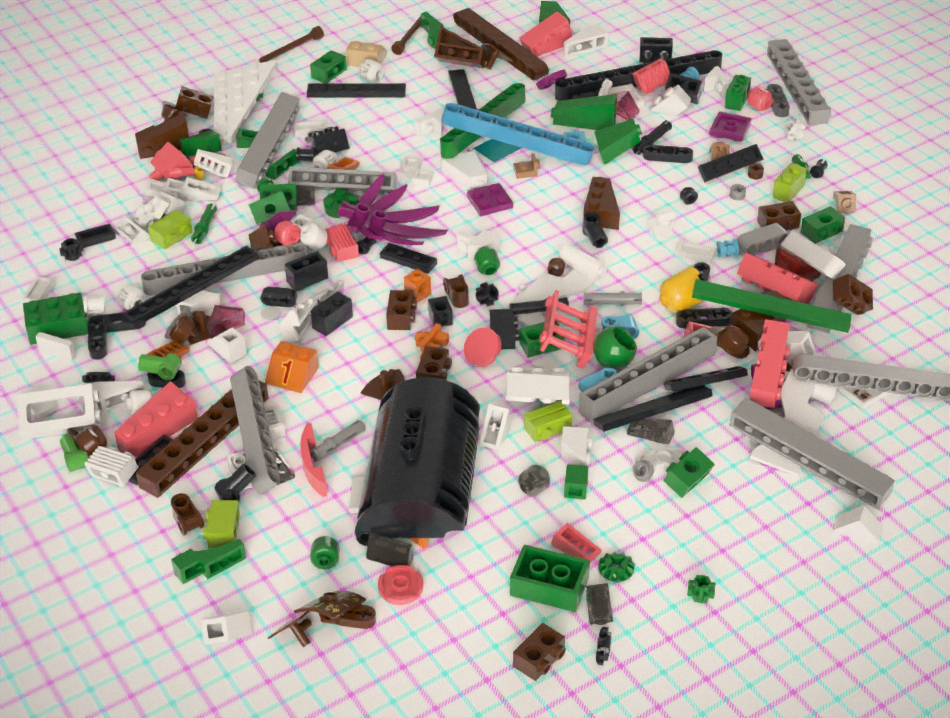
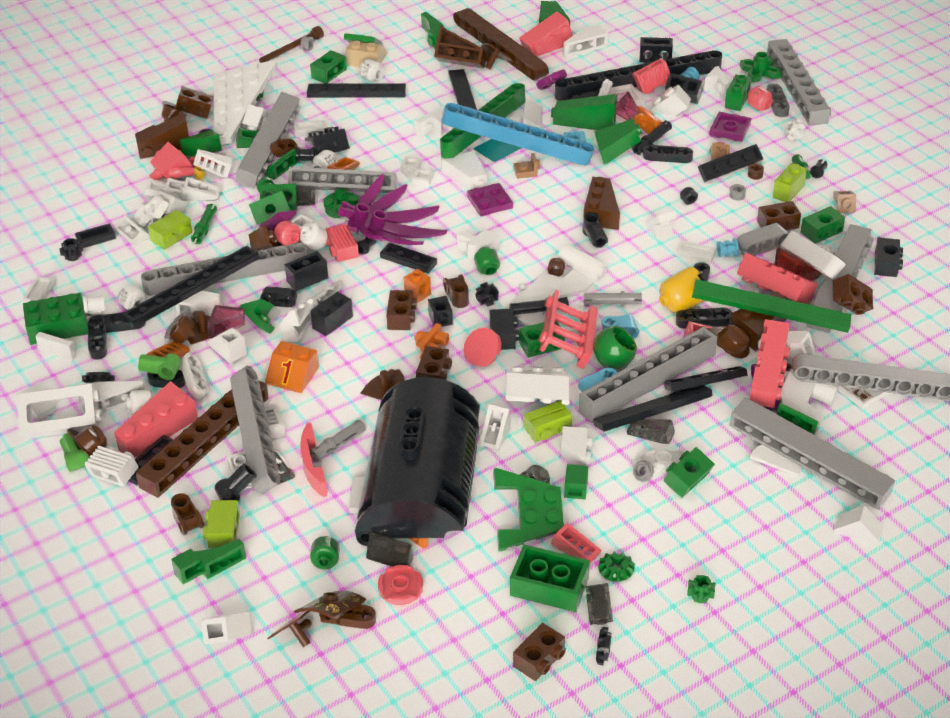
reddish brown piece [391,16,421,55] -> none
none -> white beam [181,353,209,399]
none -> green slope [239,299,275,334]
none -> white brick [242,105,269,131]
none -> reddish brown beam [270,138,298,157]
none -> light grey bush [301,35,314,51]
none -> green tile [343,33,383,46]
none -> green wing [493,468,564,552]
none -> white slope [523,99,543,128]
none -> orange hips [633,106,662,134]
none -> green plant [740,51,782,83]
none -> green slope [777,403,820,435]
none -> black brick [874,237,904,277]

